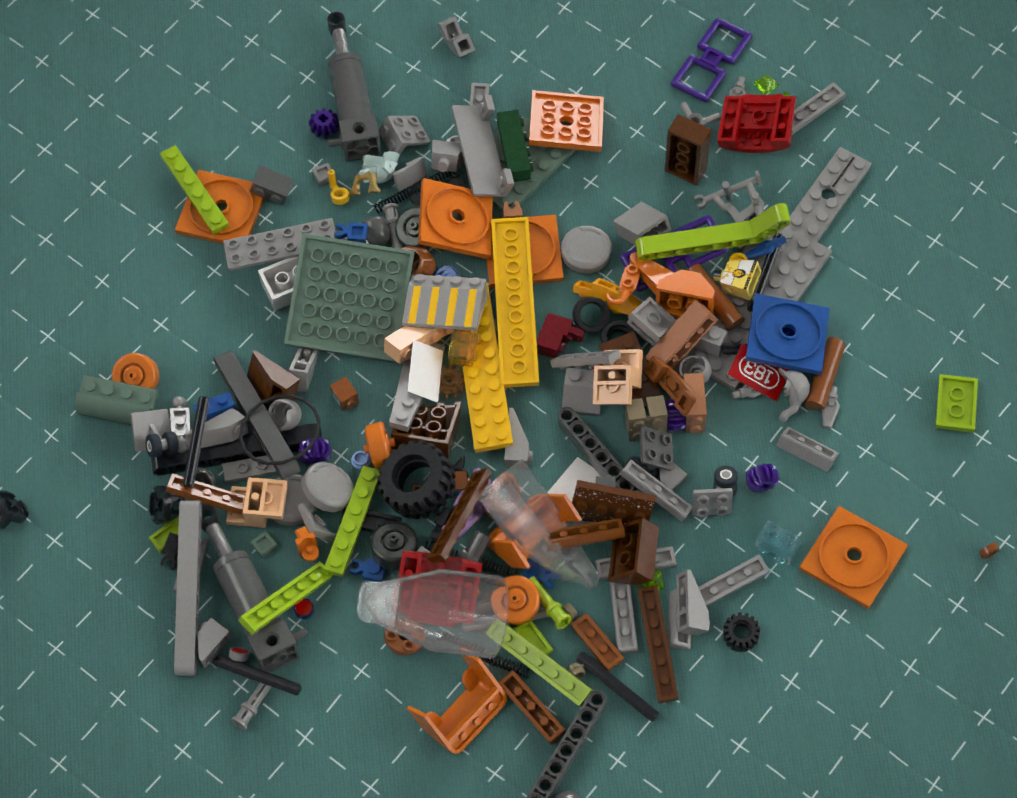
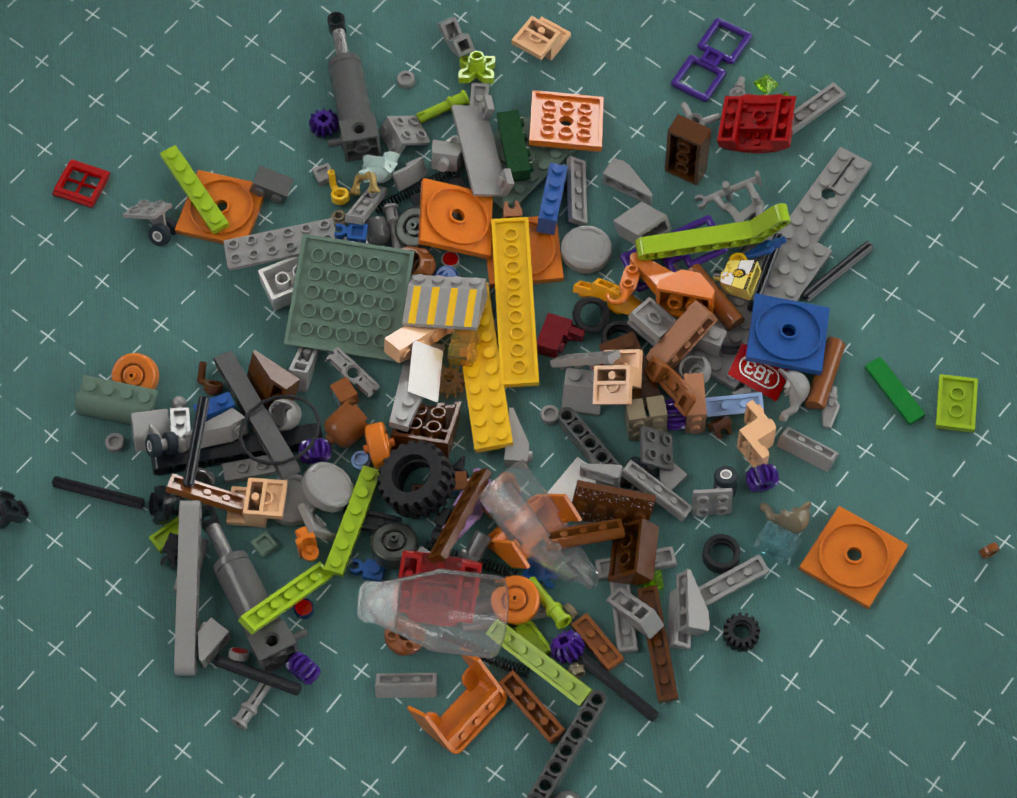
none -> red piece [52,159,111,208]
none -> black axle [52,476,145,509]
none -> light grey tile [105,433,125,453]
none -> light grey plate [123,200,177,246]
none -> reddish brown plate [197,361,223,396]
none -> dark purple gear [286,652,321,685]
none -> dark orange cylinder [324,399,371,448]
none -> light grey piece [327,347,379,399]
none -> dark tan plate [330,210,347,226]
none -> light grey tile [345,186,387,225]
none -> light grey slope [375,673,437,698]
none -> light grey tile [397,71,415,89]
none -> lime pin [416,90,470,124]
none -> red tile [441,251,460,269]
none -> lime plant [458,51,495,84]
none -> light nougat bracket [512,16,571,60]
none -> blue brick [536,163,568,235]
none -> light grey tile [540,405,559,425]
none -> dark purple gear [549,629,585,664]
none -> light grey plate [567,156,587,226]
none -> light grey slope [580,463,622,487]
none -> light grey slope [603,158,653,206]
none -> light grey slope [606,587,664,639]
none -> black tyre [702,534,741,574]
none -> light blue plate [705,392,764,418]
none -> reddish brown tile [706,416,732,439]
none -> light nougat bracket [737,400,776,467]
none -> dark tan piece [760,501,812,534]
none -> black axle [802,241,873,301]
none -> green tile [864,356,925,426]

